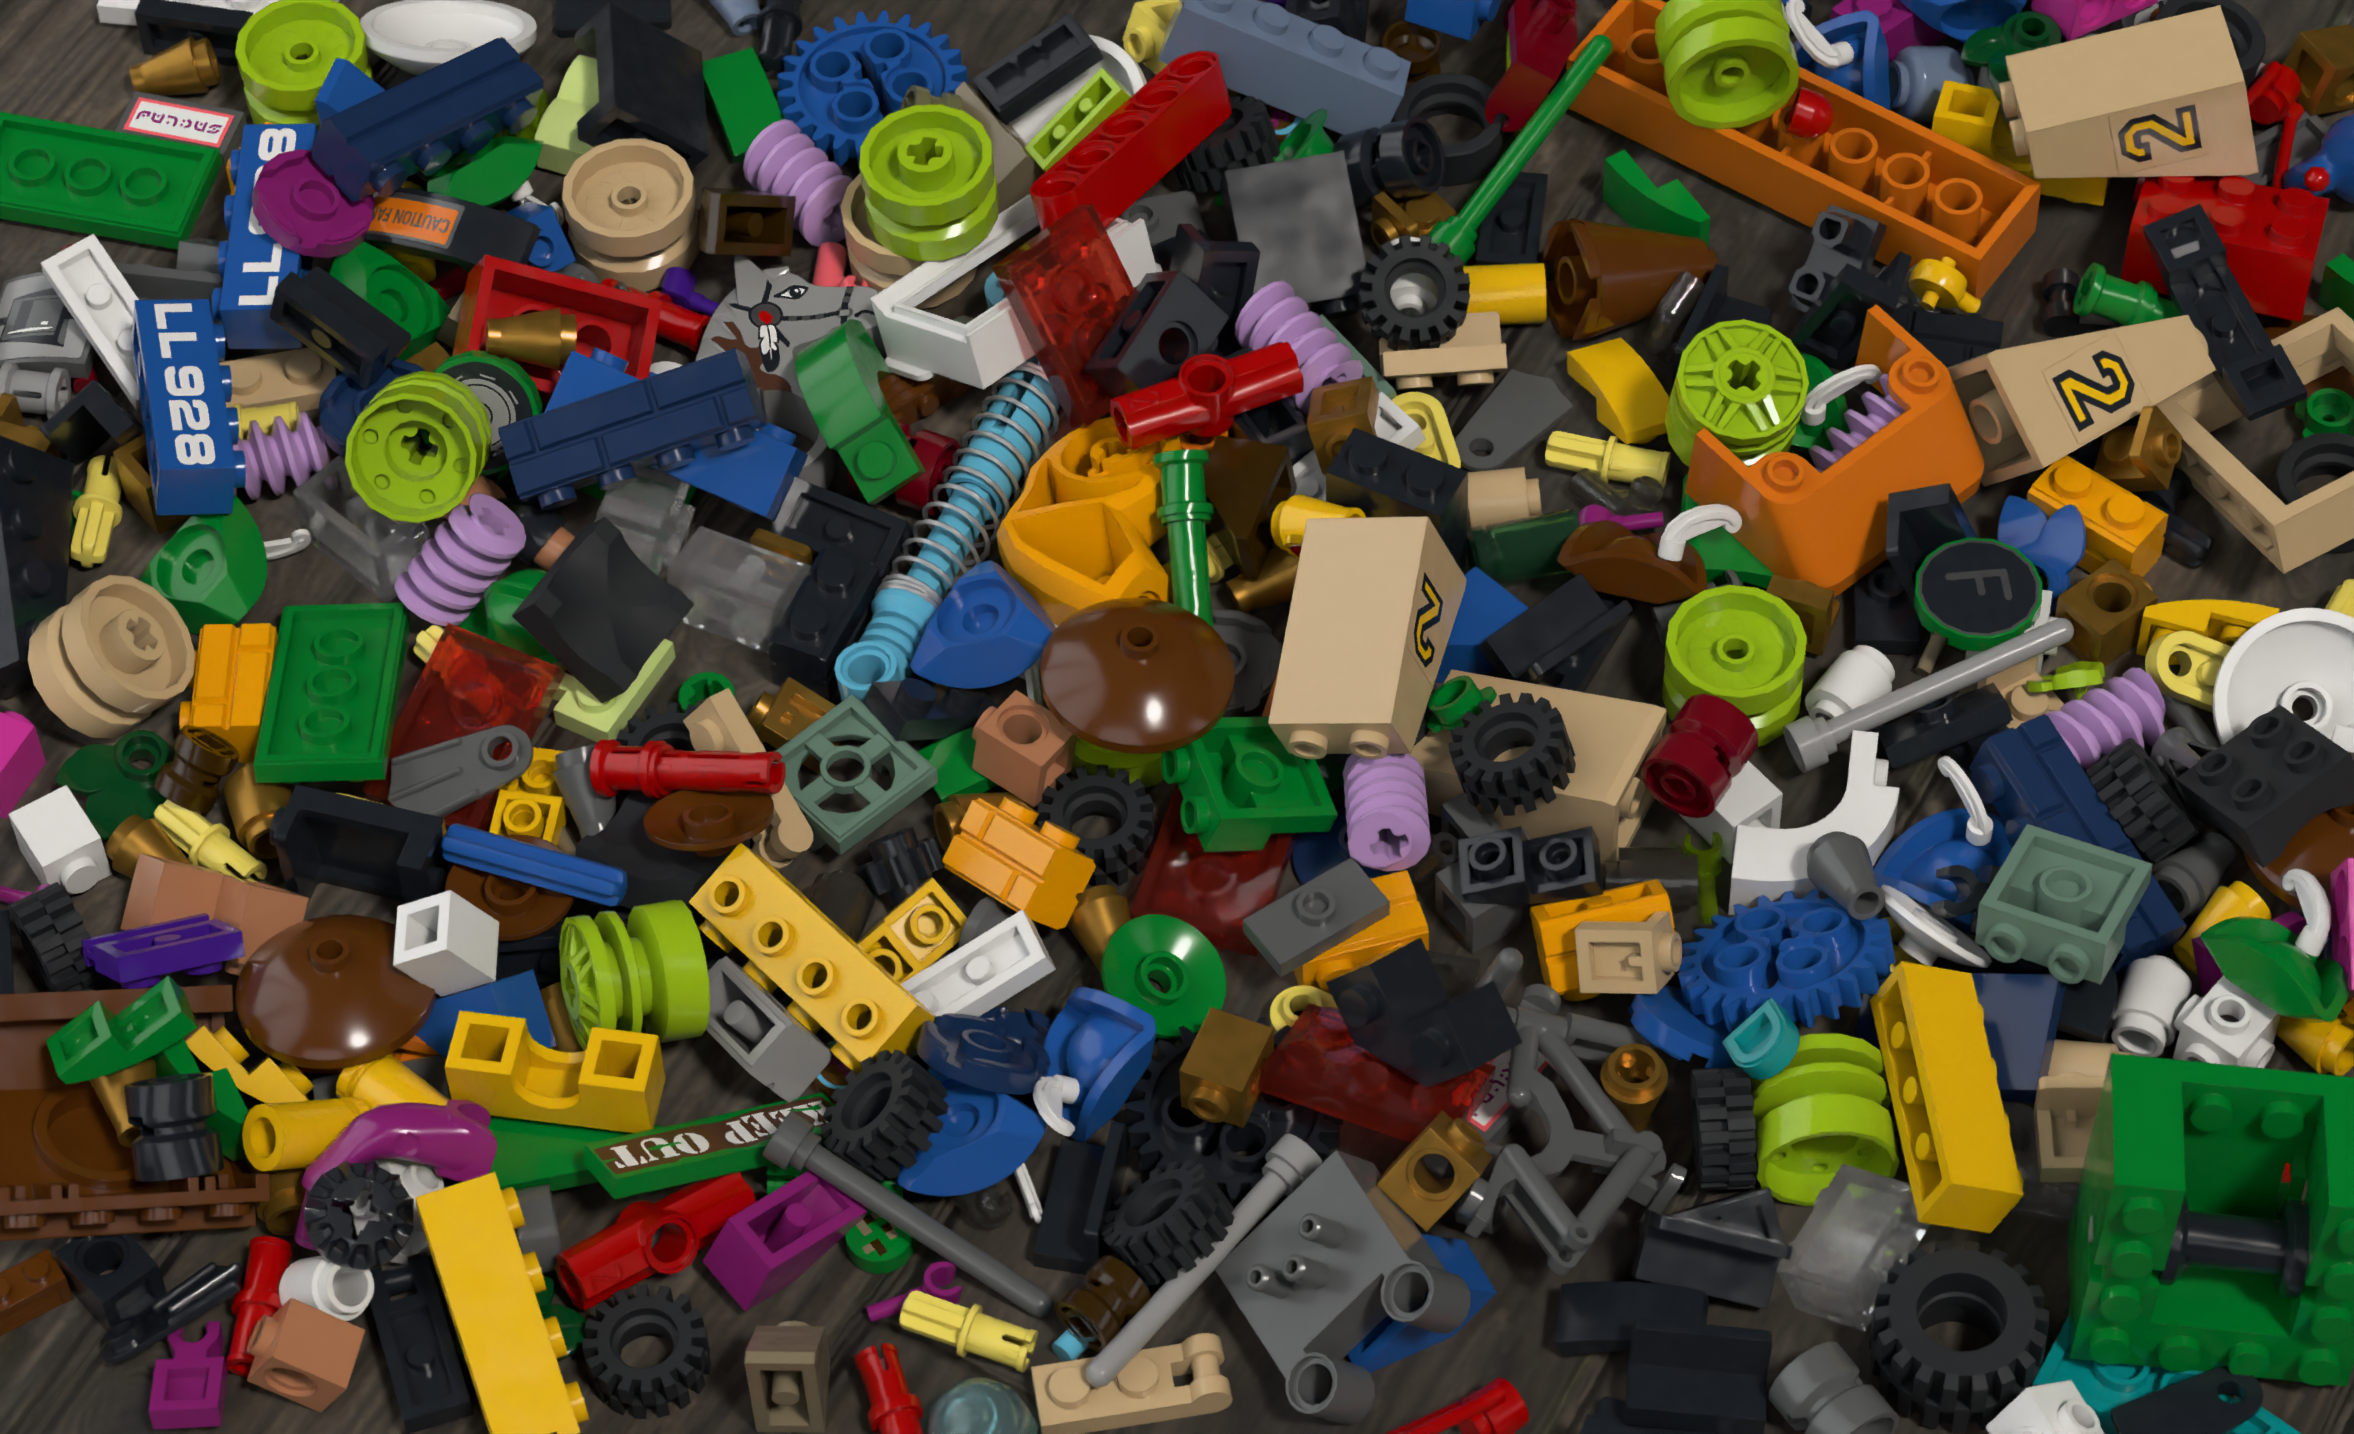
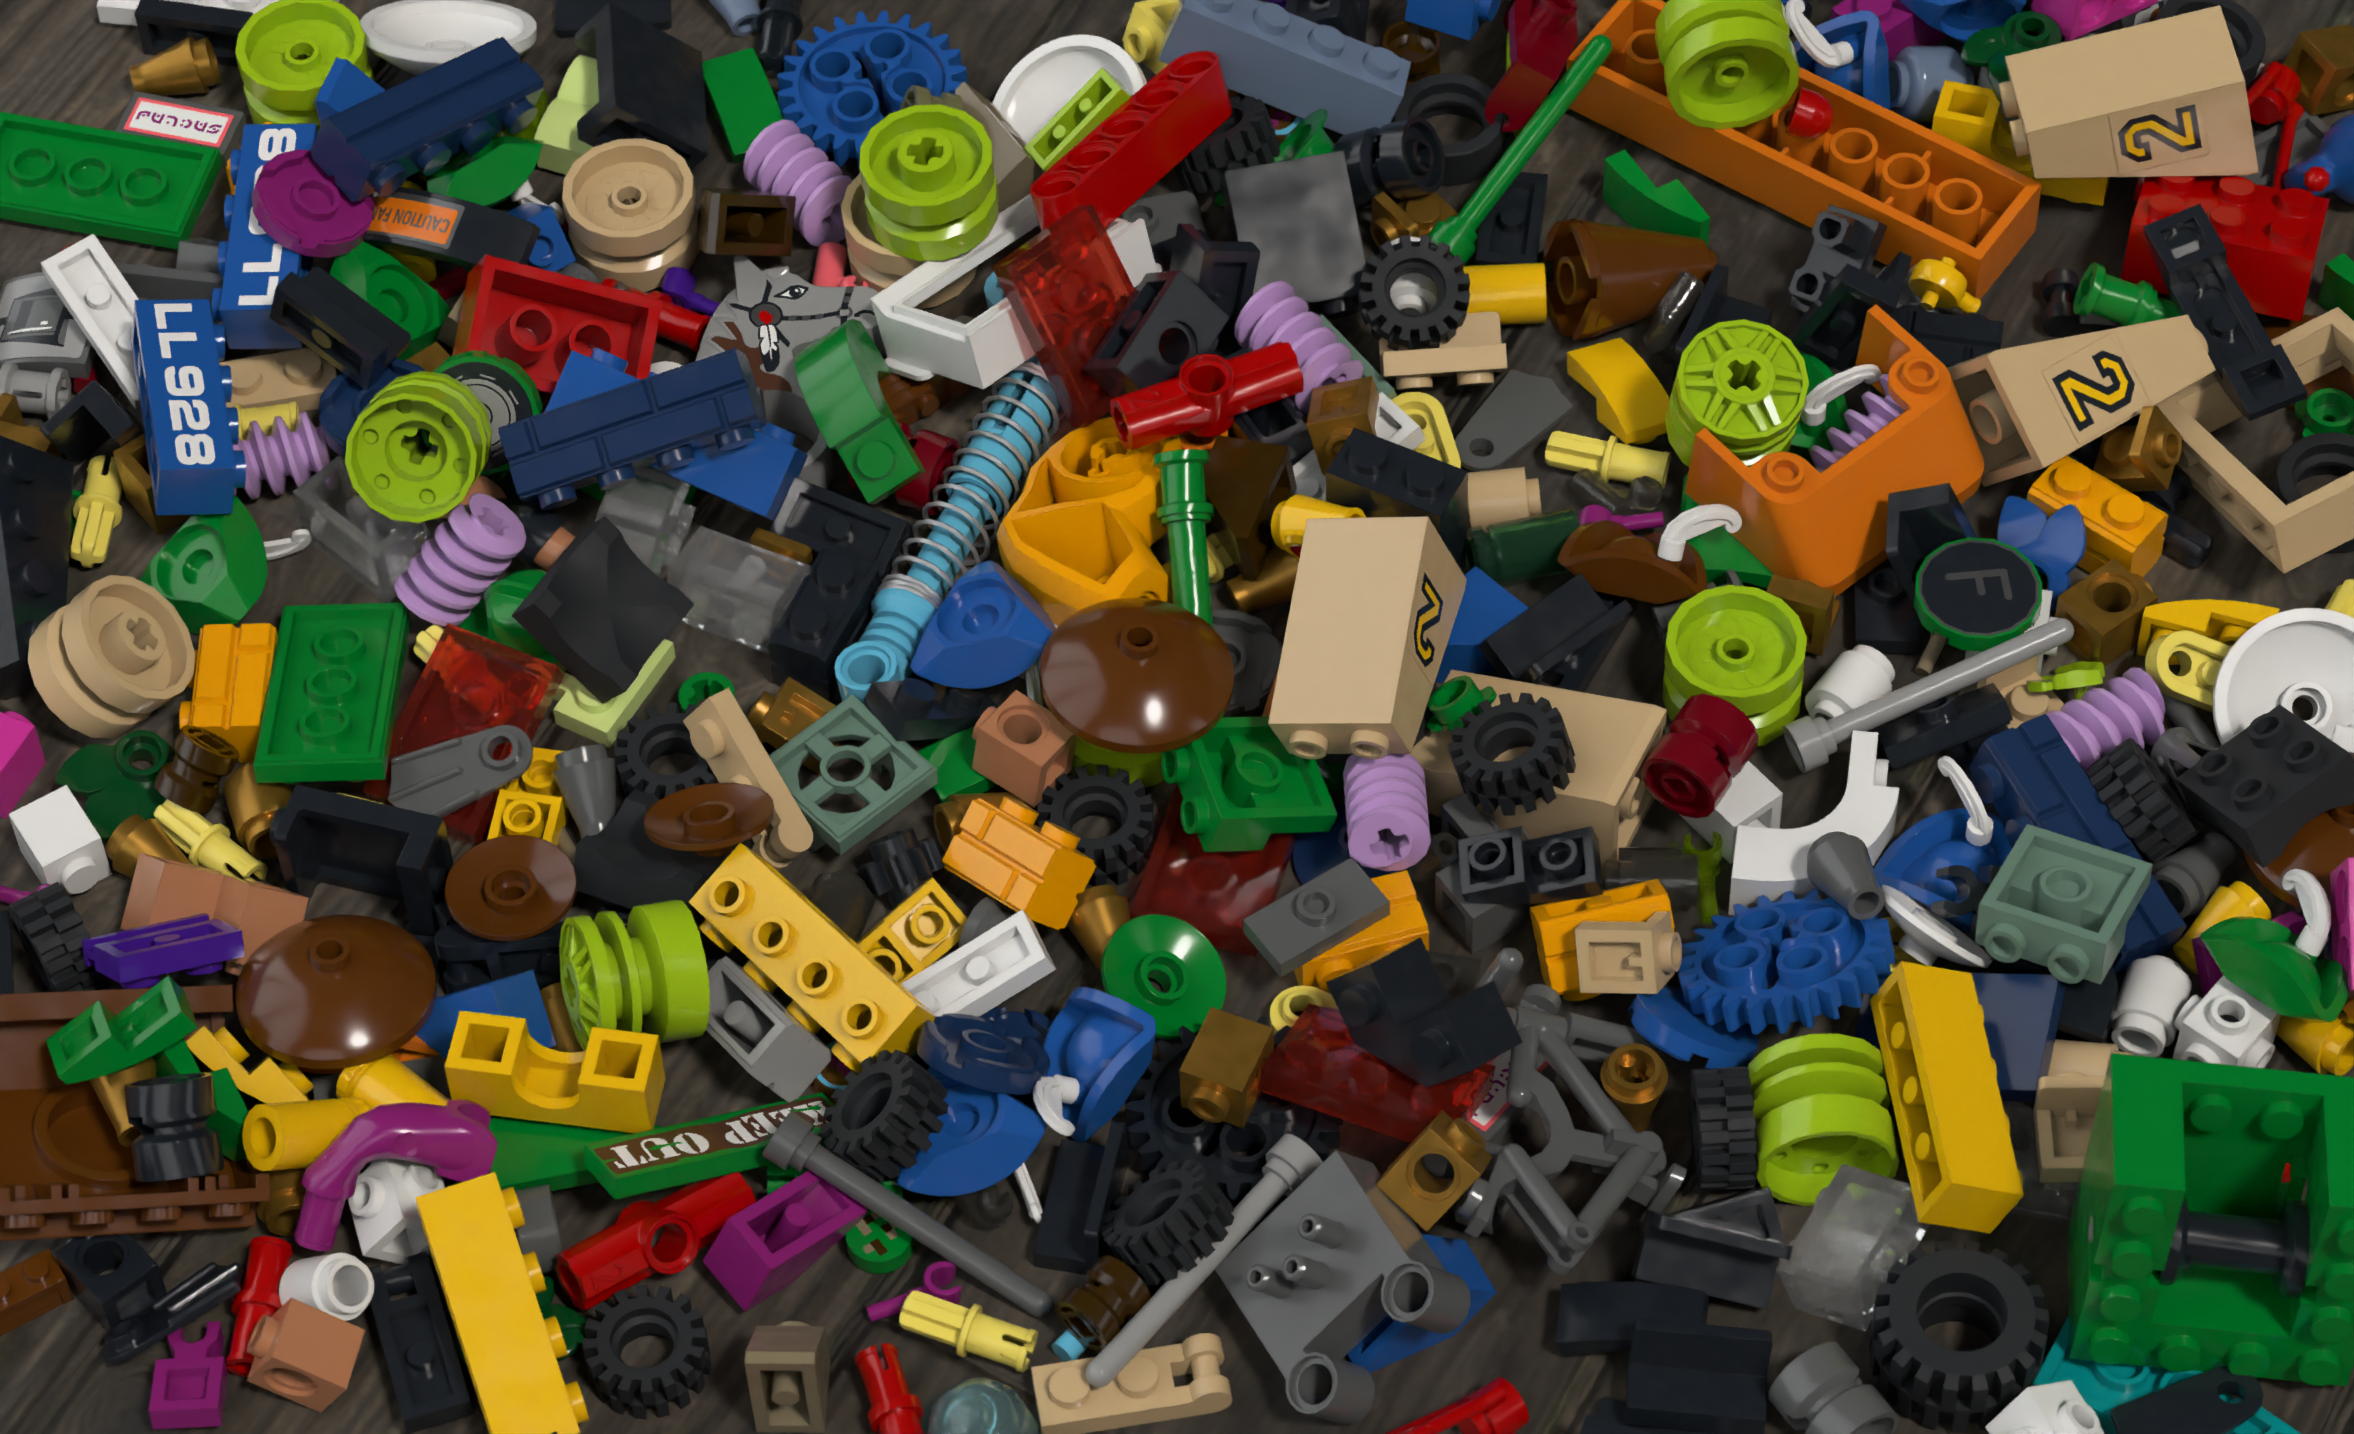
black gear [304,1161,414,1270] -> none
white brick [393,890,499,997] -> none
blue axle [441,823,628,907] -> none
pearl gold cone [486,308,577,370] -> none
red pin [589,739,786,798] -> none
black plate [972,12,1104,125] -> none
teal tile [1722,997,1800,1080] -> none

